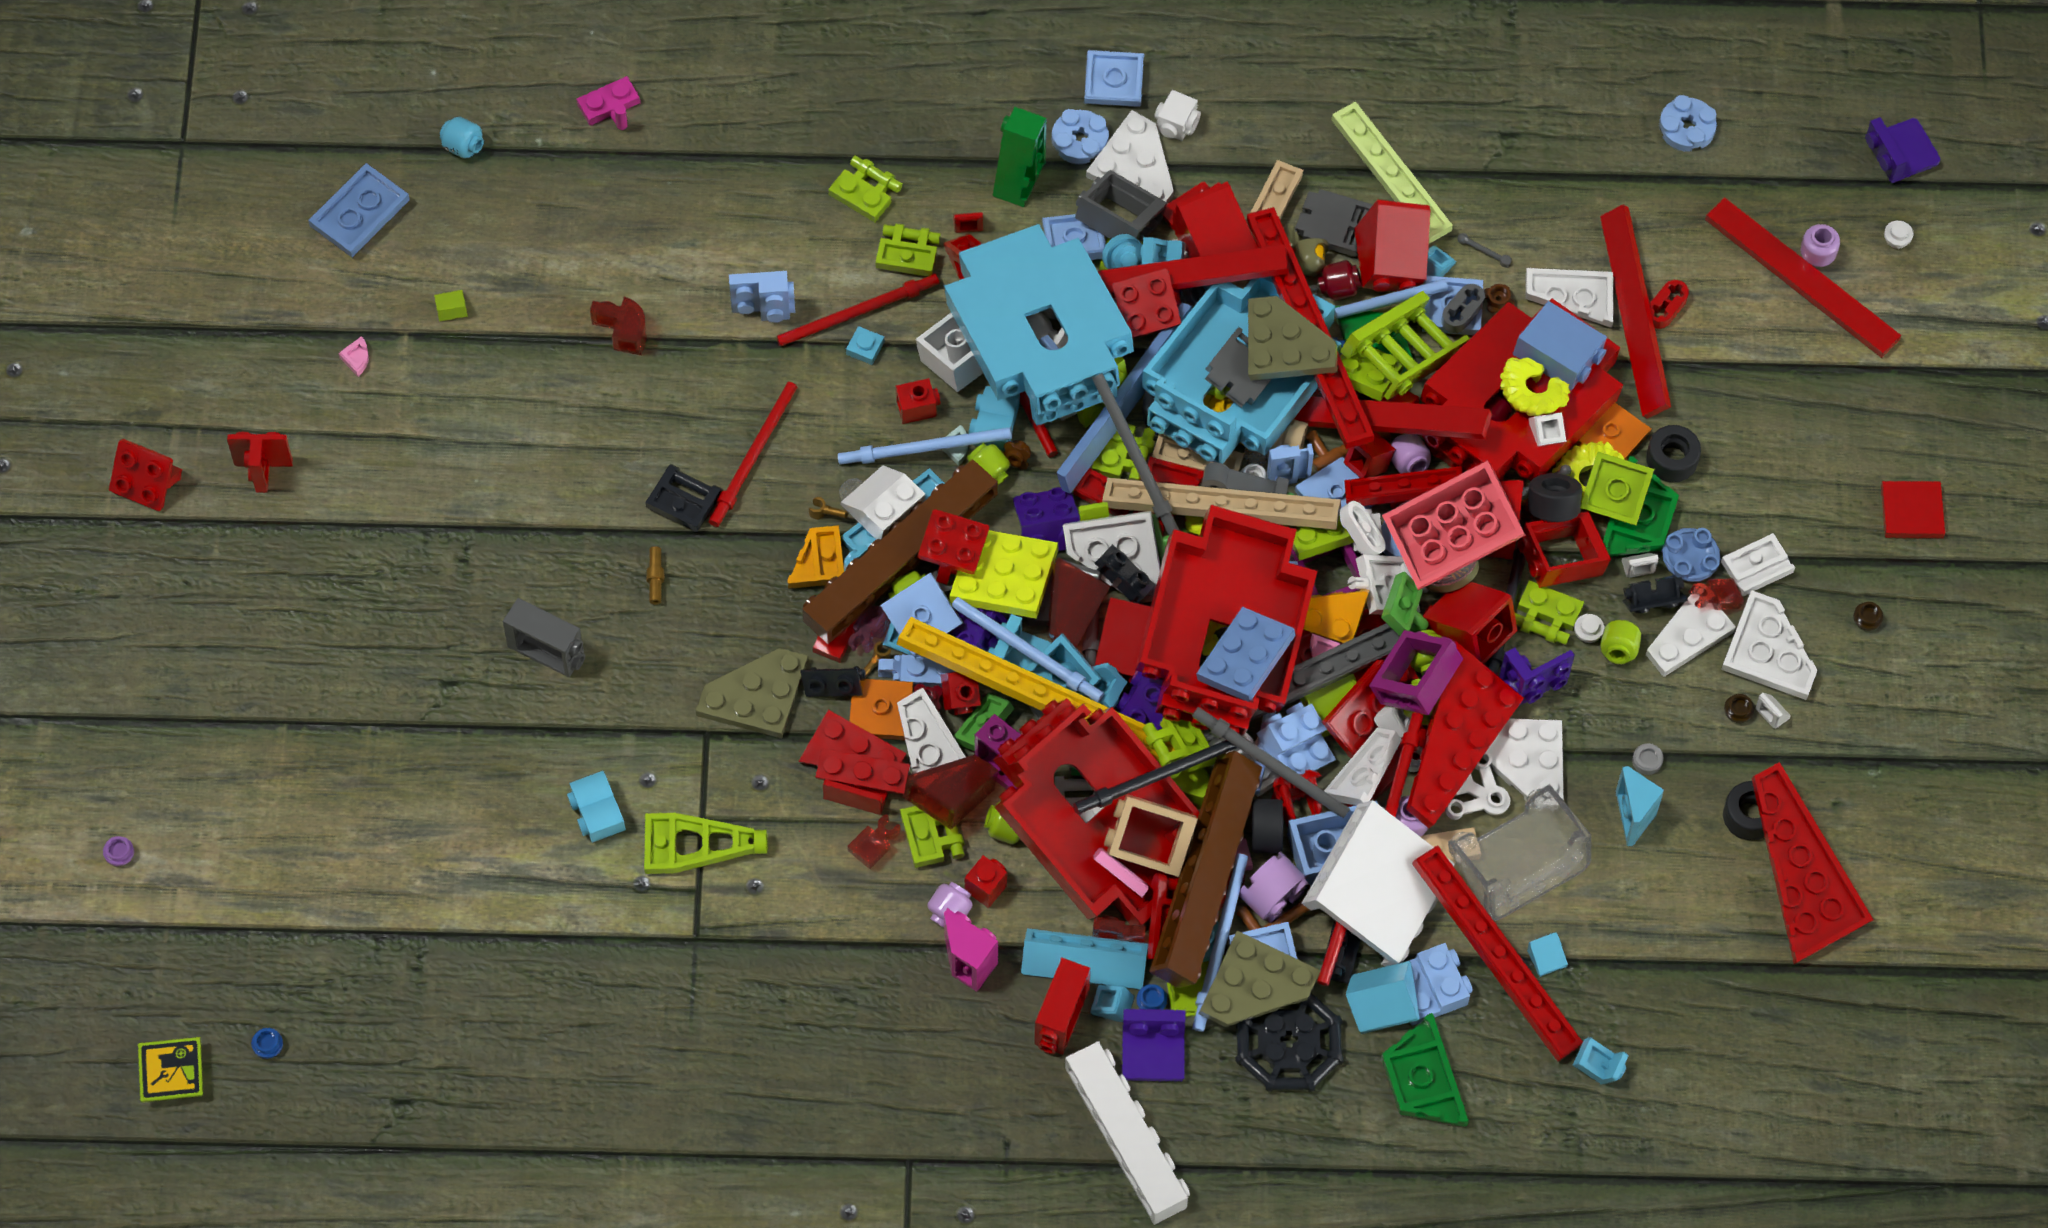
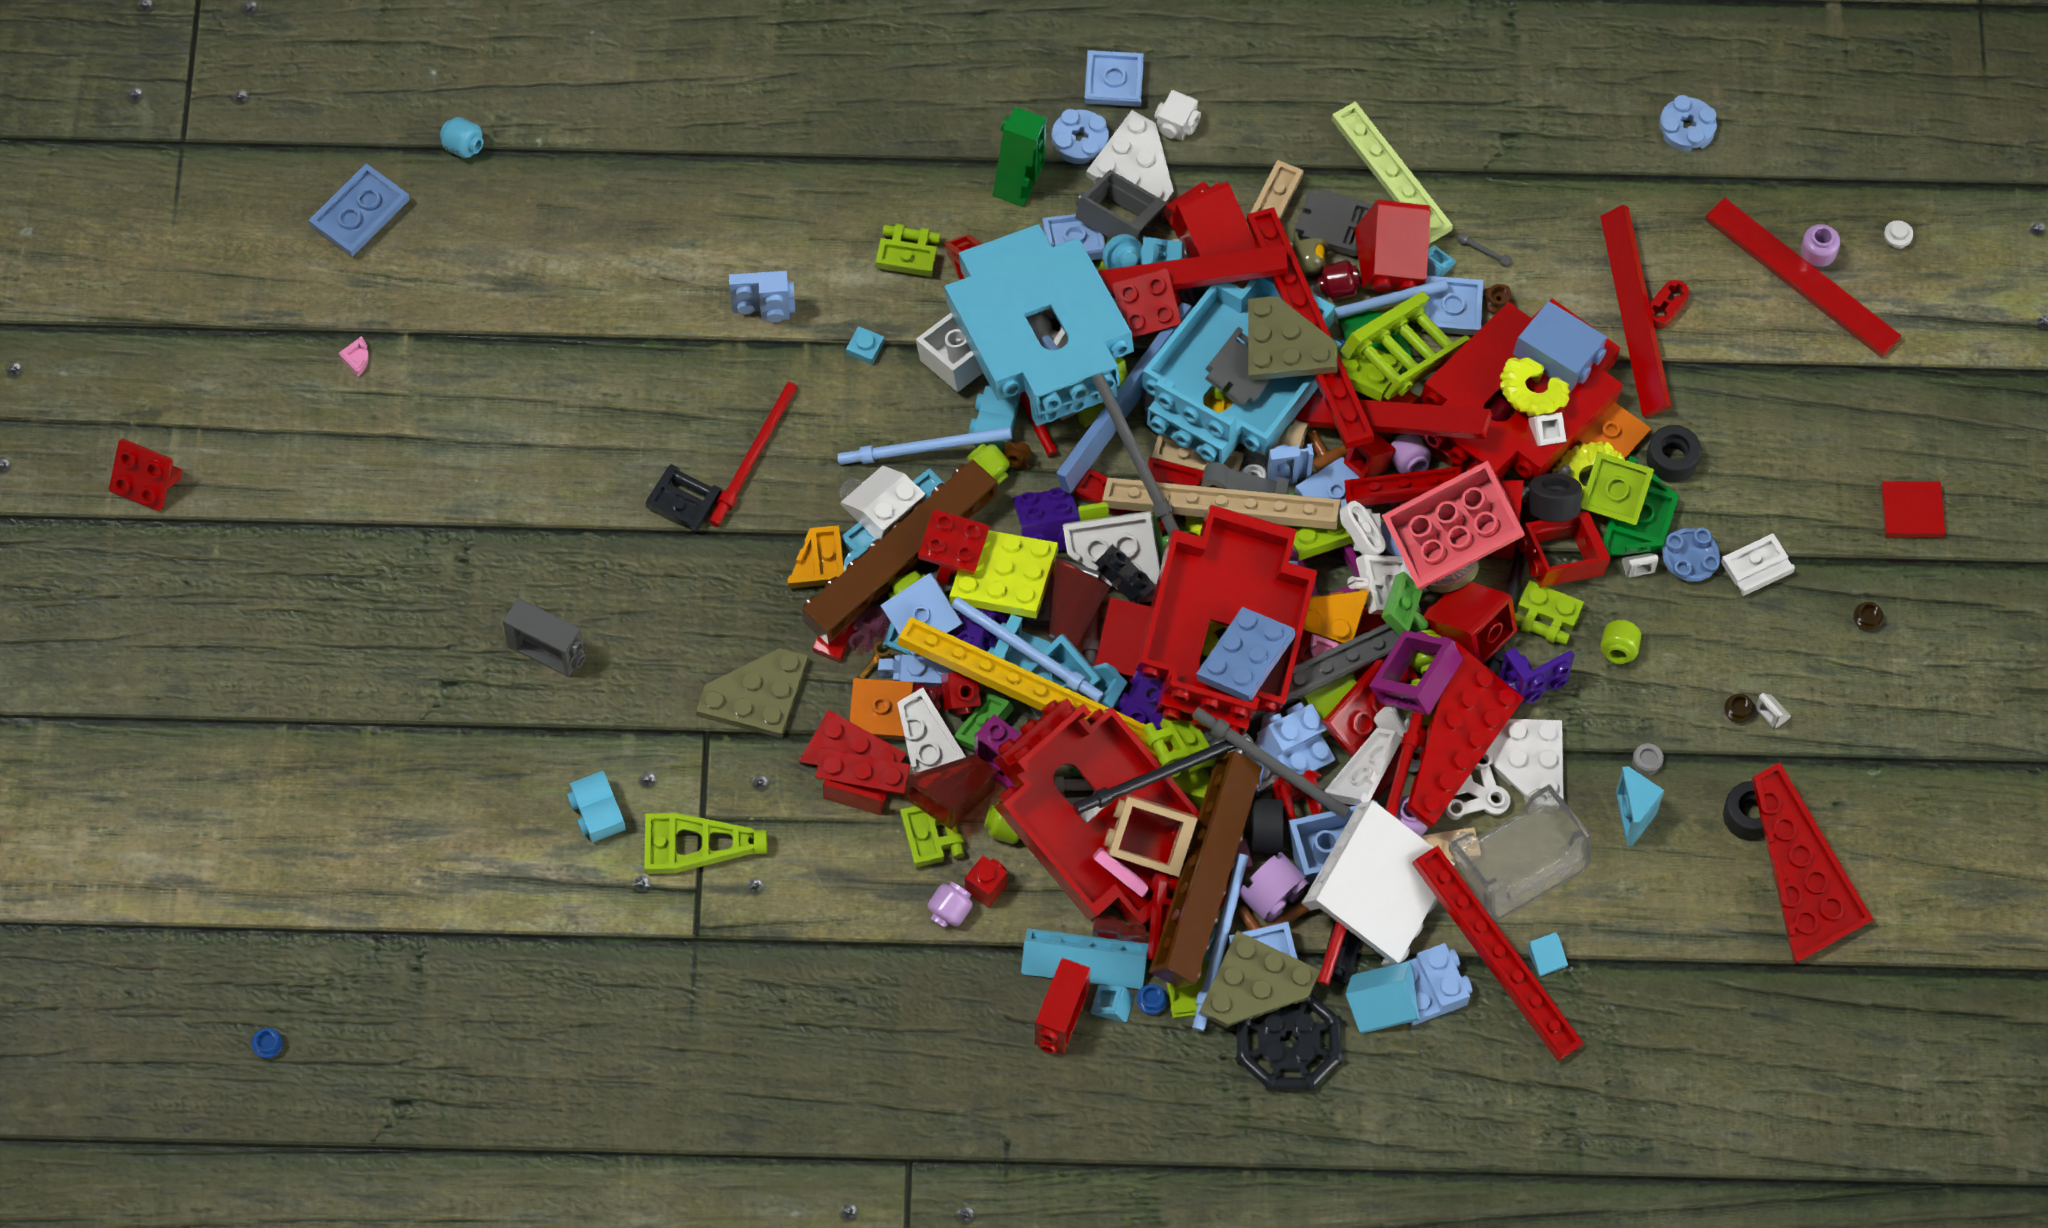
medium lavender plate [103,836,134,866] -> none
piece [138,1037,203,1102] -> none
red bracket [227,432,293,493] -> none
lime slope [434,290,468,322] -> none
dark pink plate [576,76,640,130] -> none
clear red brick [590,297,647,356] -> none
pearl gold bar [647,546,664,605] -> none
red bar [776,274,940,347] -> none
black hinge [800,666,866,697] -> none
pearl gold hand [809,497,848,519] -> none
lime plate [828,155,903,223] -> none
clear red plate [847,814,901,869] -> none
red brick [895,378,941,424] -> none
light aqua tile [942,425,968,466] -> none
dark pink slope [944,908,998,992] -> none
red slope [953,212,983,233] -> none
white brick [1065,1041,1190,1225] -> none
lime plate [1092,424,1155,481] -> none
dark purple bracket [1122,1009,1186,1081] -> none
green wing [1381,1013,1469,1126] -> none
dark grey beam [1441,284,1485,333] -> none
white wing [1525,268,1613,328] -> none
medium azure bracket [1573,1037,1628,1085] -> none
white plate [1574,614,1604,643] -> none
black hinge [1622,575,1688,613] -> none
white wing [1646,583,1736,677] -> none
clear red plate [1689,578,1744,610] -> none
white plate [1722,590,1817,700] -> none
dark purple bracket [1865,117,1941,183] -> none

